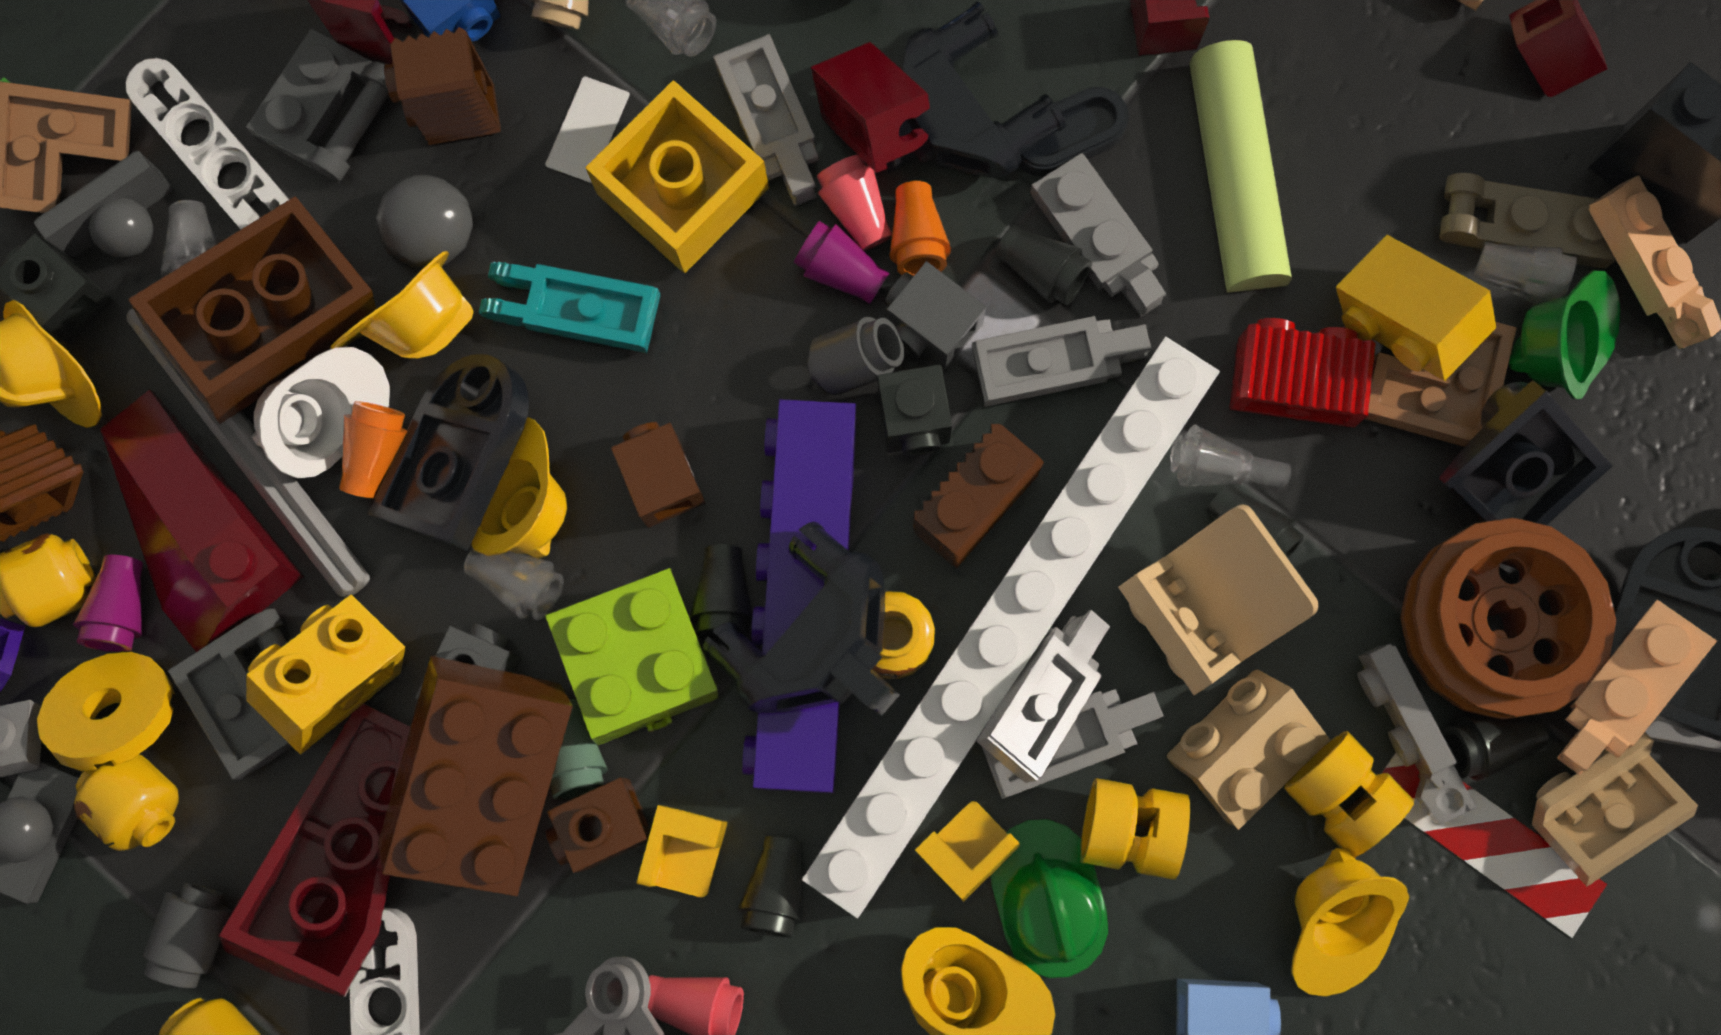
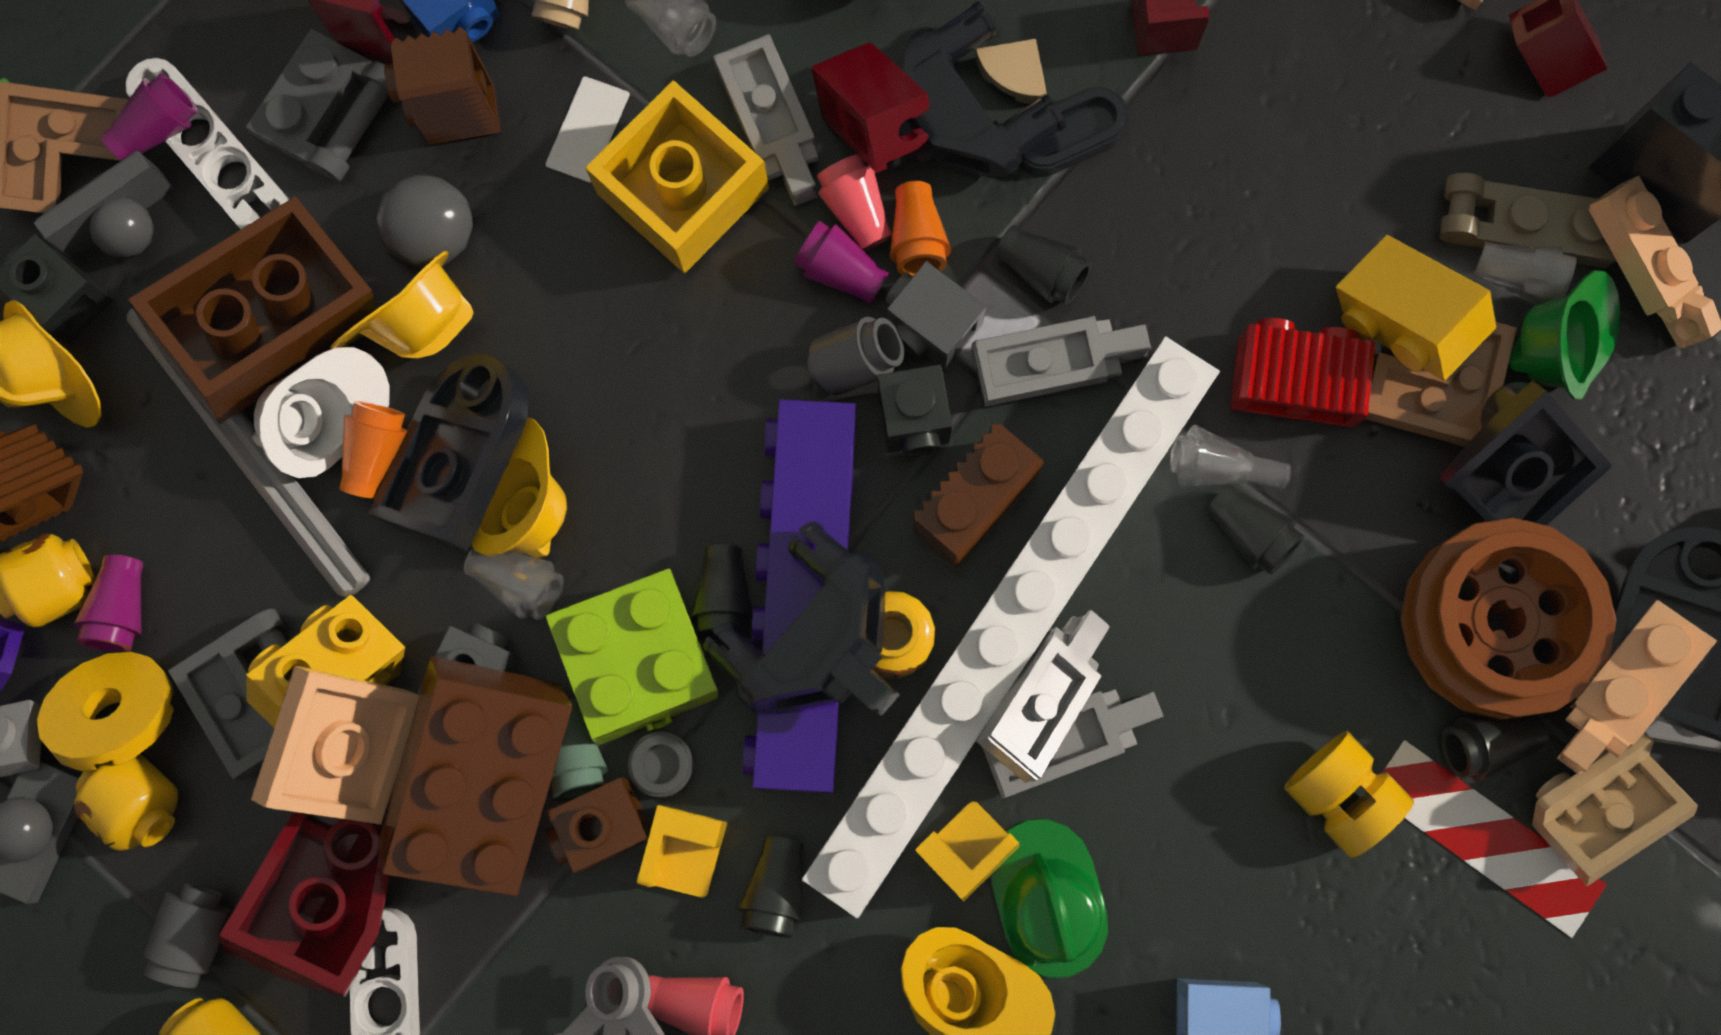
dark red wedge [100,389,304,652] -> none
clear cone [160,200,217,277] -> none
teal hinge [479,261,661,353] -> none
reddish brown brick [611,422,706,528] -> none
light grey hinge [1030,153,1166,317] -> none
yellow wheel [1080,778,1190,880] -> none
tan bracket [1118,504,1318,695] -> none
tan bracket [1167,670,1330,830] -> none
yellowish green brick [1190,40,1292,293] -> none
yellow piece [1291,848,1409,996] -> none
light grey hinge [1357,644,1476,824] -> none
none -> magenta cone [100,73,198,161]
none -> light nougat plate [251,666,419,824]
none -> dark grey tile [628,732,695,798]
none -> tan tile [975,39,1047,104]

